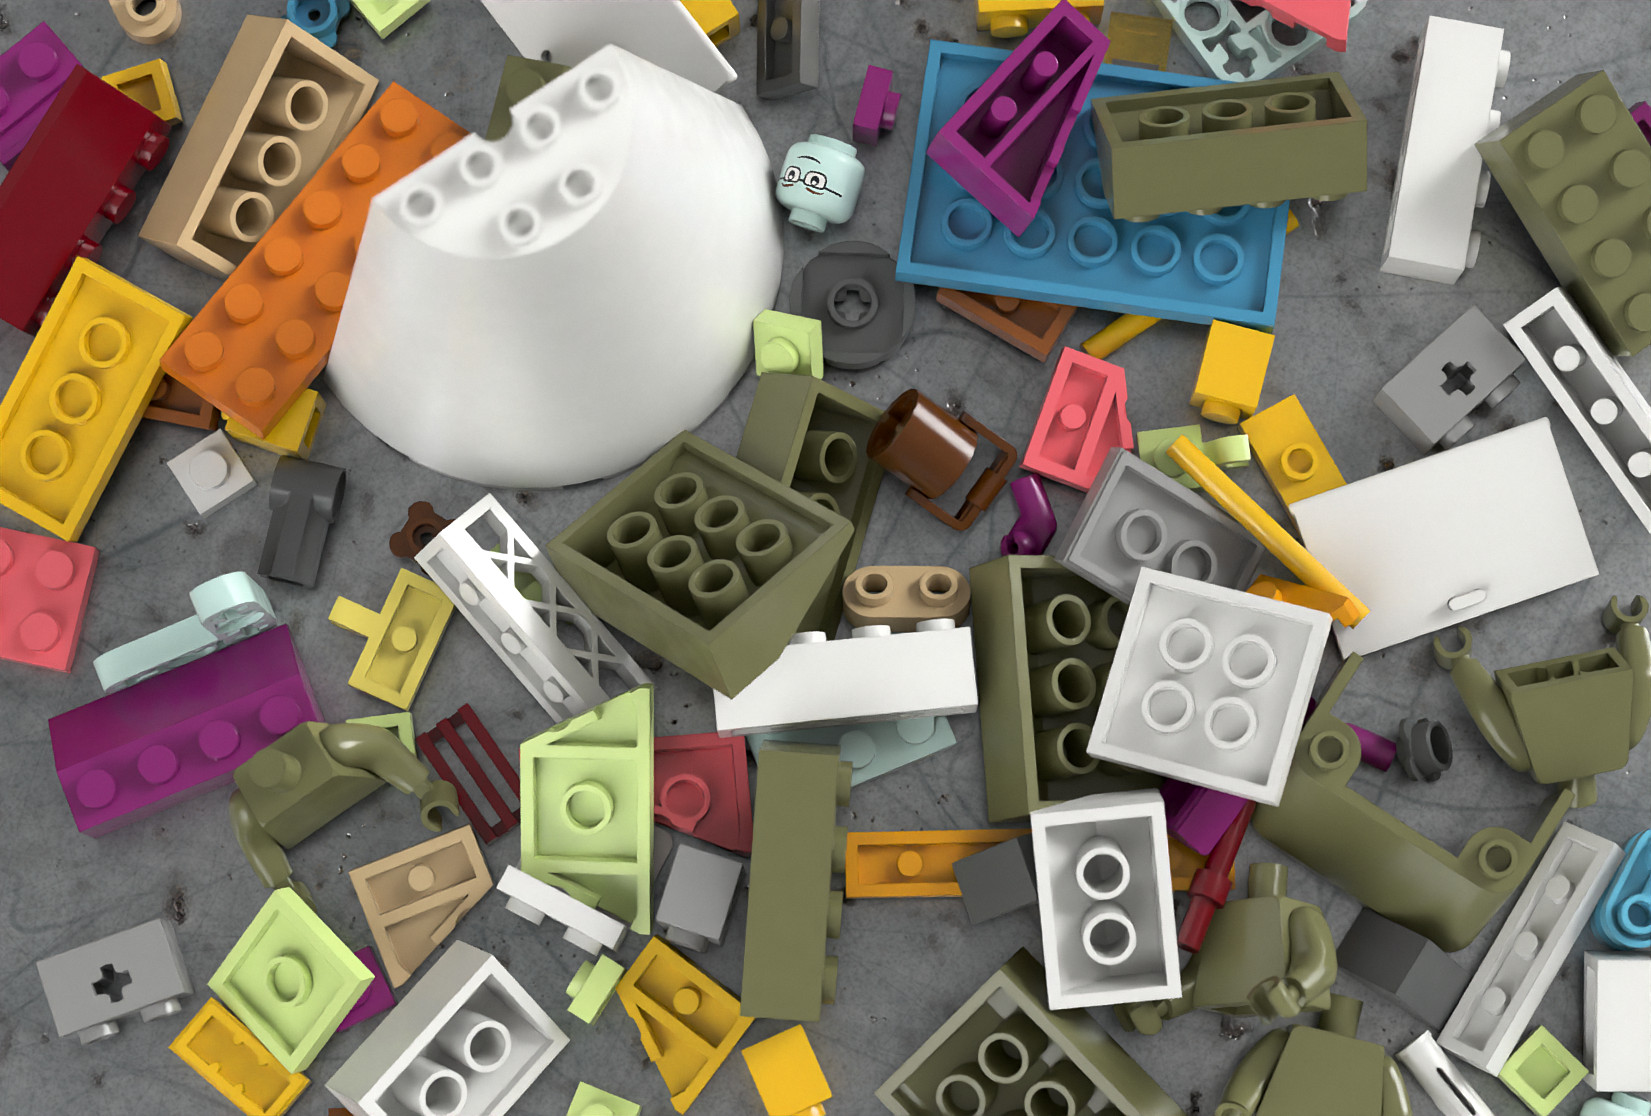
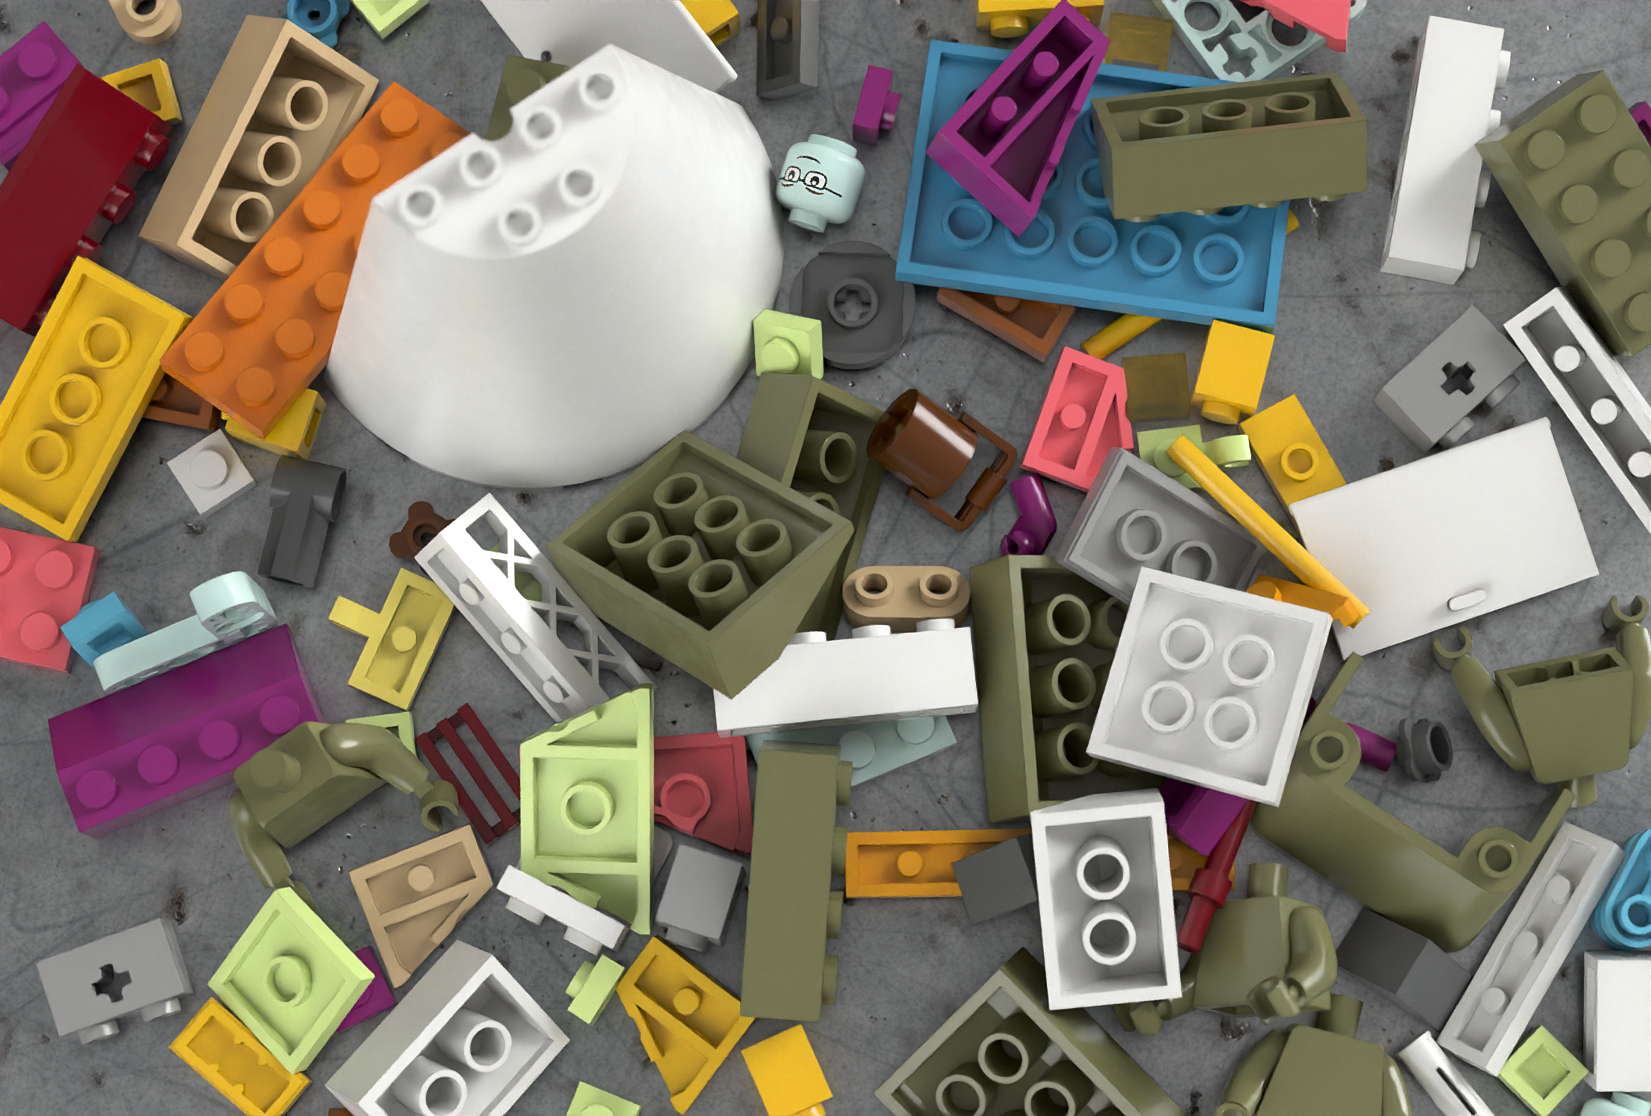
none -> medium azure plate [60,591,148,670]
none -> clear yellow tile [1121,353,1191,423]

